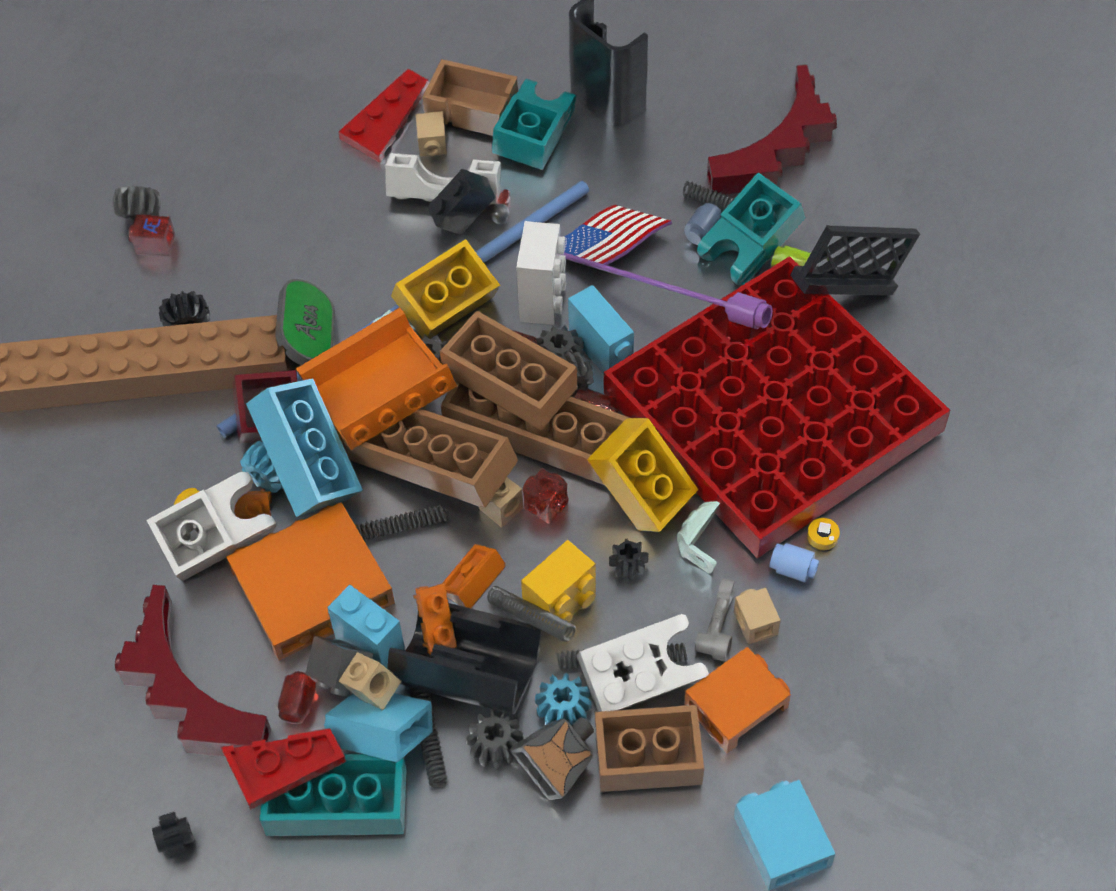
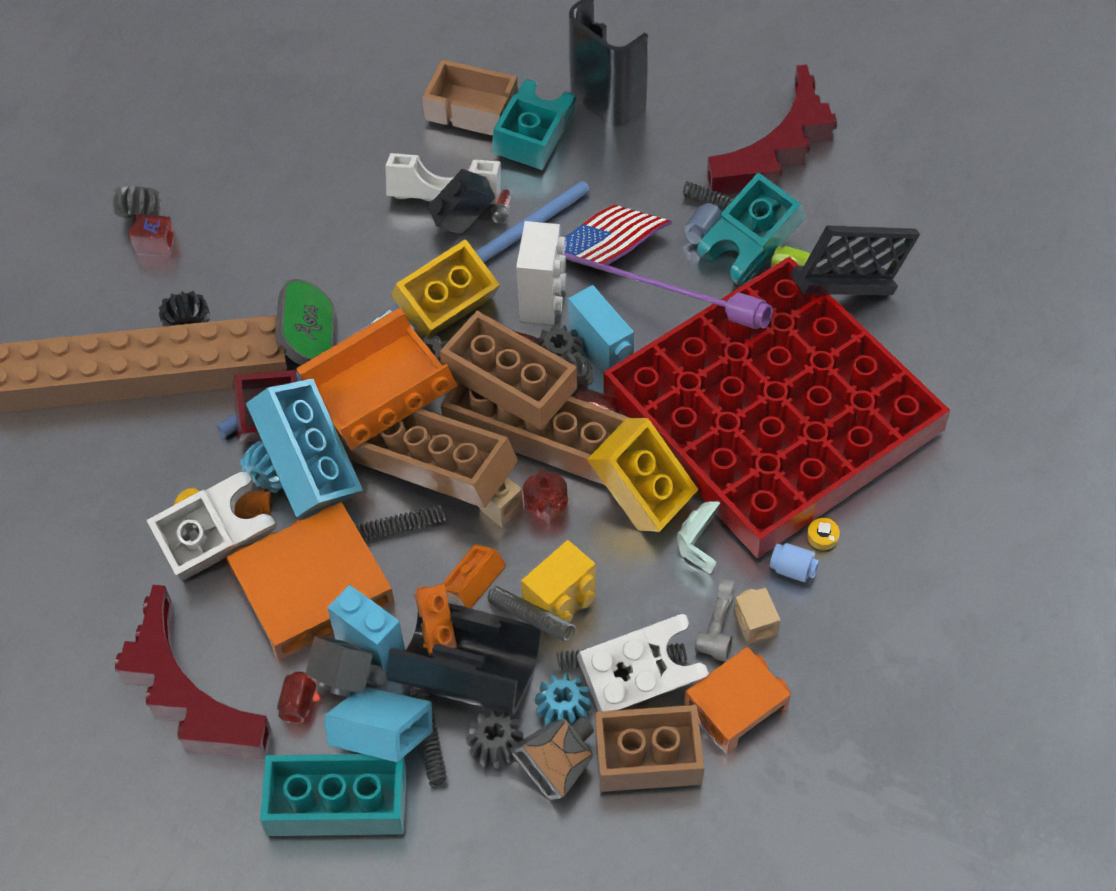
black gear [152,811,194,858] -> none
red wing [221,728,346,809] -> none
red wing [338,68,429,163] -> none
tan brick [339,652,401,710] -> none
tan brick [416,111,447,157] -> none
black gear [609,539,649,580] -> none
medium azure brick [734,780,836,891] -> none

